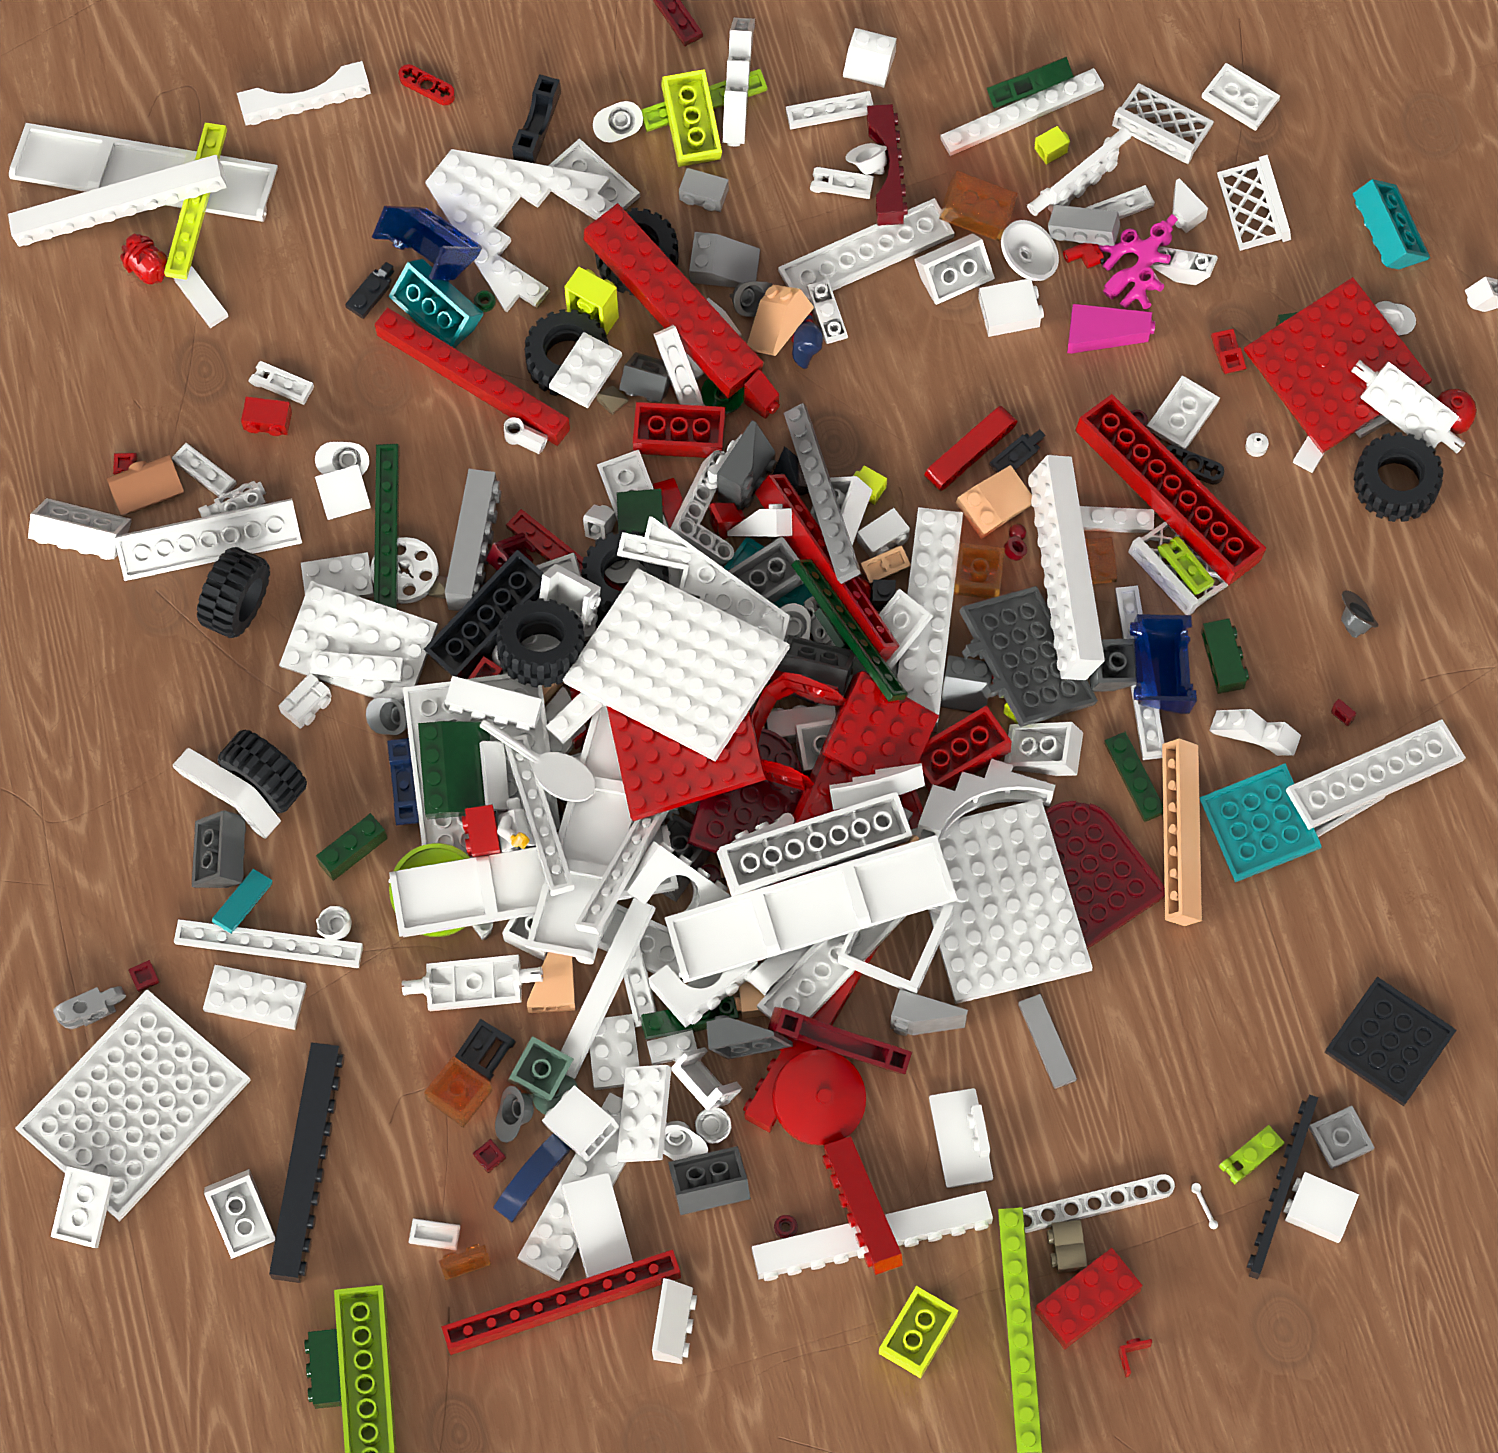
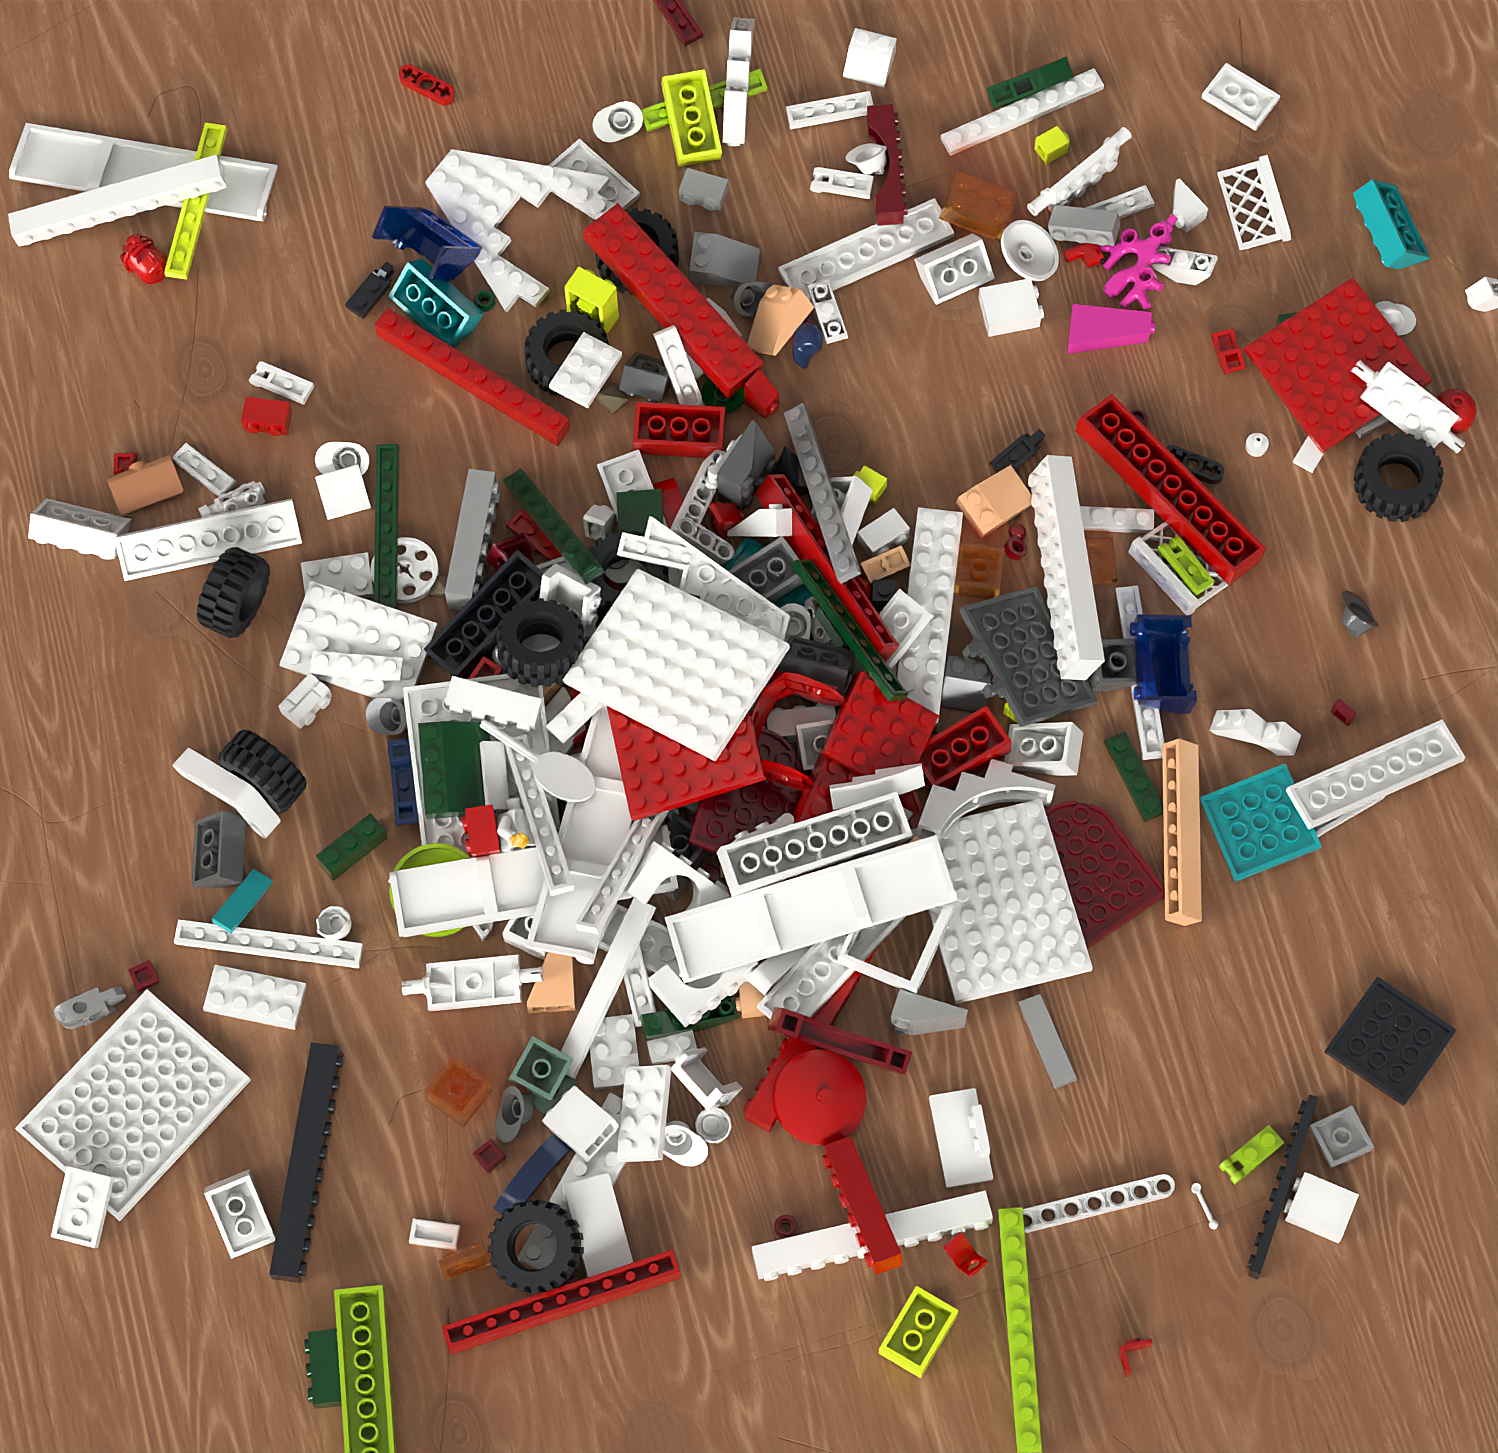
white tile [174,266,229,328] -> none
white arch [237,61,371,125] -> none
black plate [454,1019,516,1081] -> none
white piece [504,417,548,454] -> none
black arch [512,74,561,164] -> none
white slope [652,1278,697,1364] -> none
dark grey slope [668,1146,751,1215] -> none
dark grey slope [707,1015,793,1059] -> none
red beam [924,406,1018,491] -> none
red brick [1034,1248,1143,1350] -> none
dark tan brick [1047,1220,1087,1274] -> none
white fence [1112,83,1214,164] -> none
white plate [1147,376,1220,450] -> none
dark green brick [1201,618,1249,694] -> none
none -> black tyre [487,1199,584,1293]
none -> clear green plate [503,469,605,585]
none -> red bracket [943,1232,988,1277]

